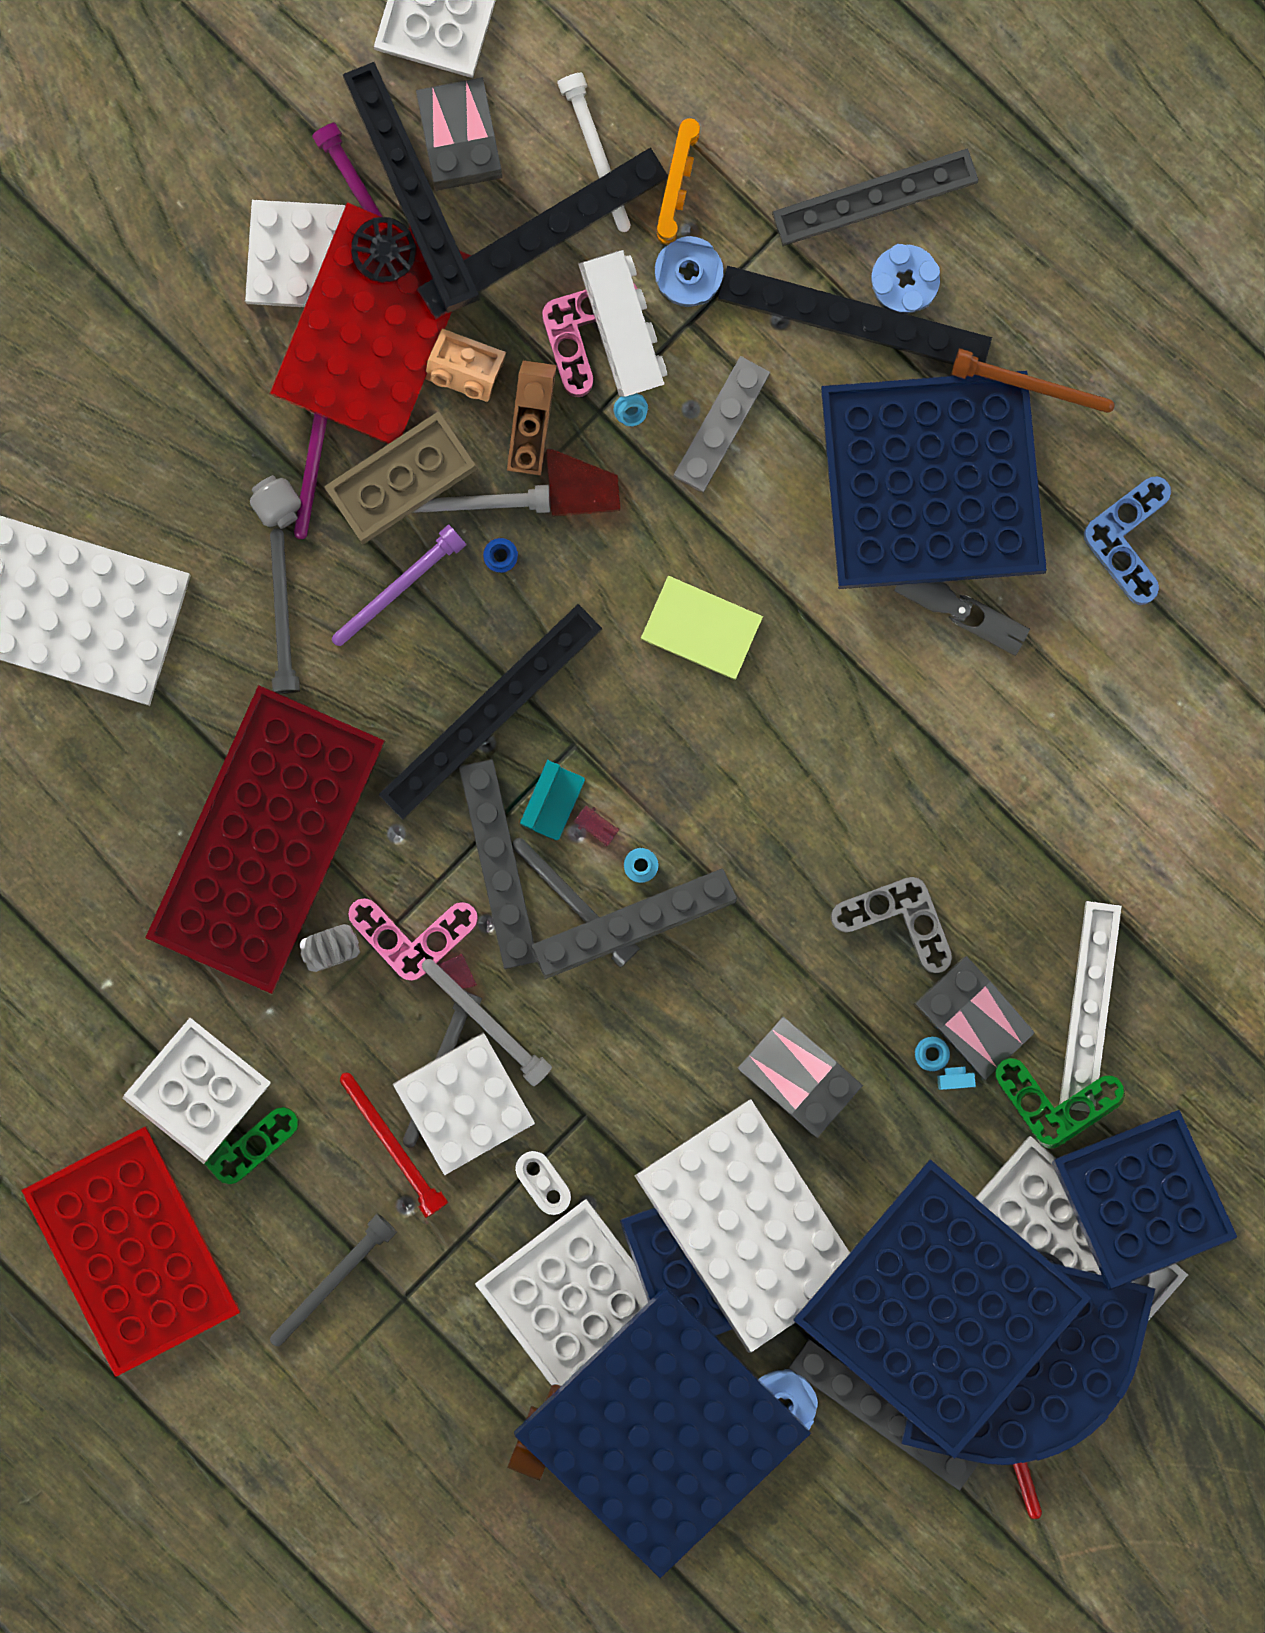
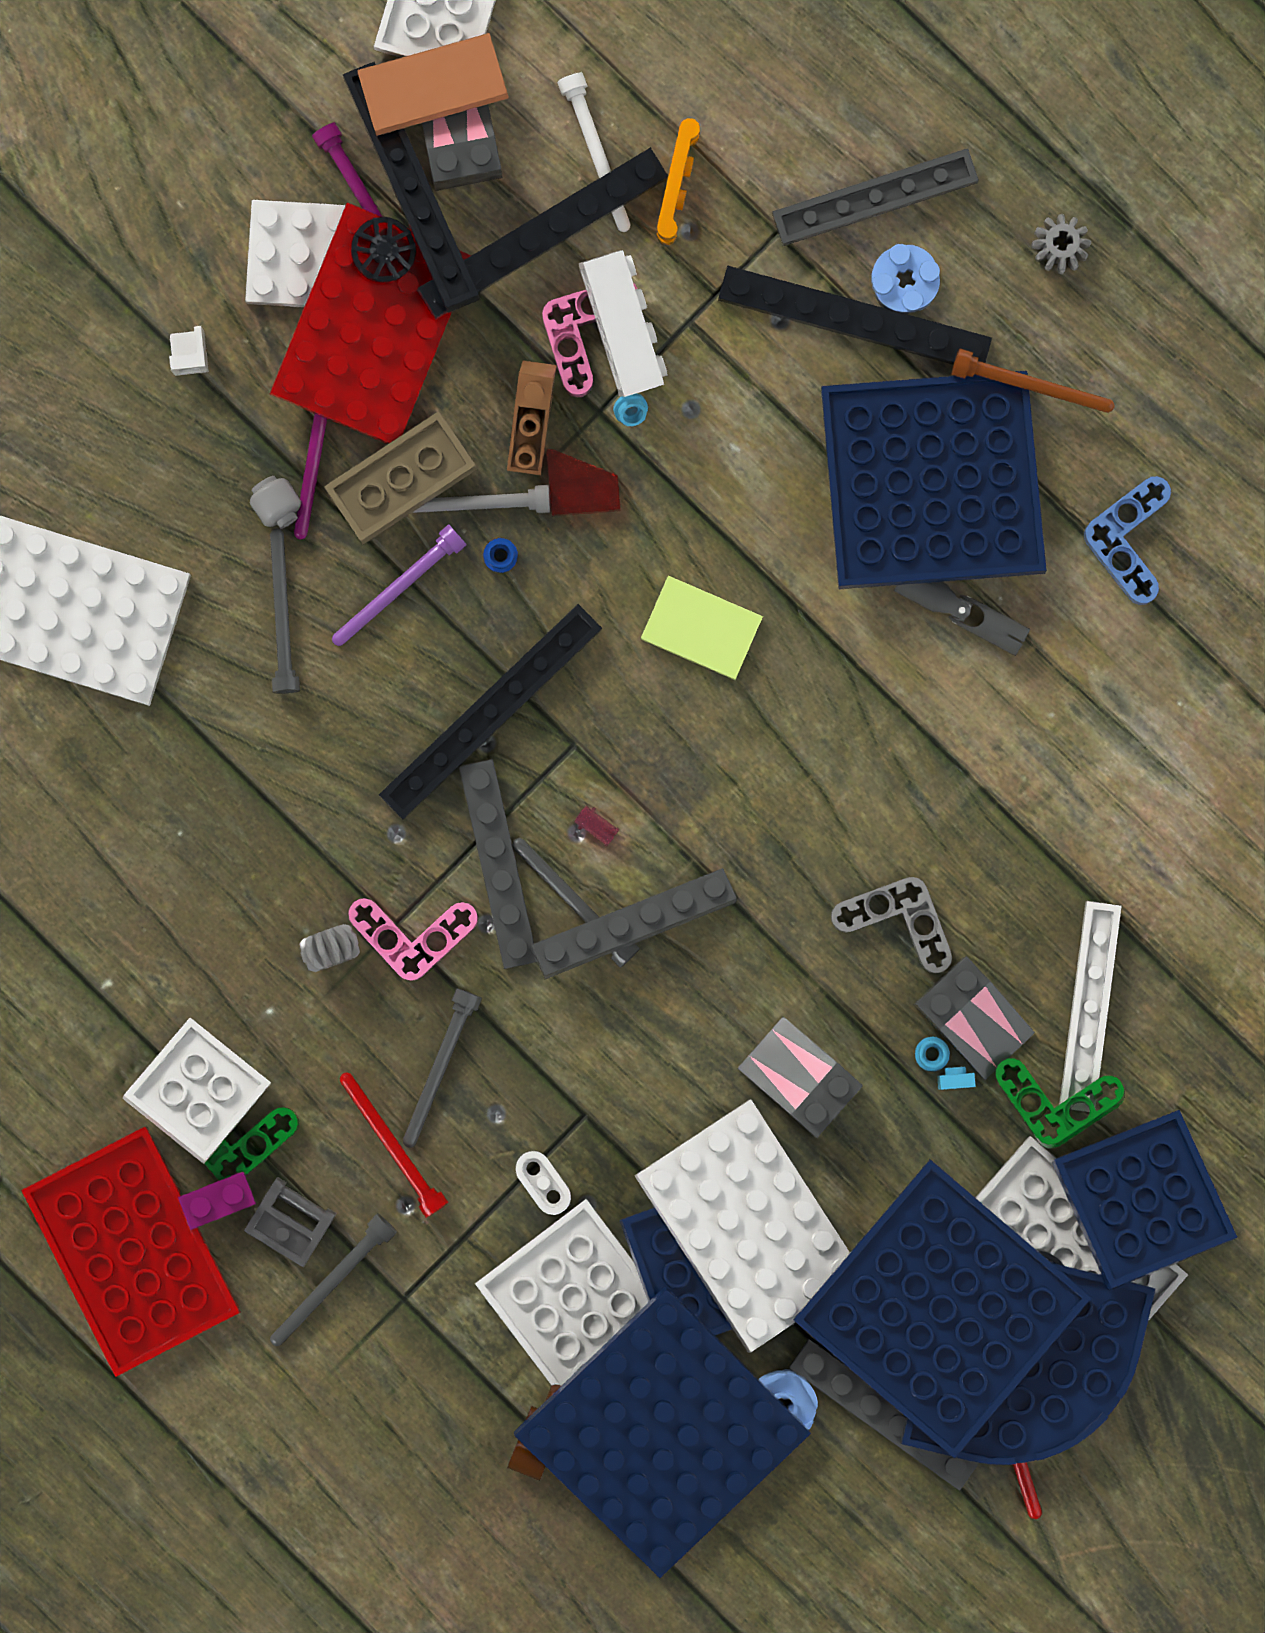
dark red plate [145,685,386,994] -> none
white plate [393,1032,535,1175] -> none
light grey piece [422,959,552,1086] -> none
light nougat bracket [425,329,506,402] -> none
clear pink tile [438,954,477,988] -> none
teal panel [520,760,585,841] -> none
medium azure plate [624,848,658,883] -> none
light blue plate [655,236,723,307] -> none
light grey plate [673,356,770,493] -> none
none -> white panel [169,326,209,376]
none -> magenta plate [178,1171,256,1230]
none -> flat silver plate [244,1177,337,1267]
none -> nougat tile [357,33,508,136]
none -> light grey gear [1032,214,1091,274]

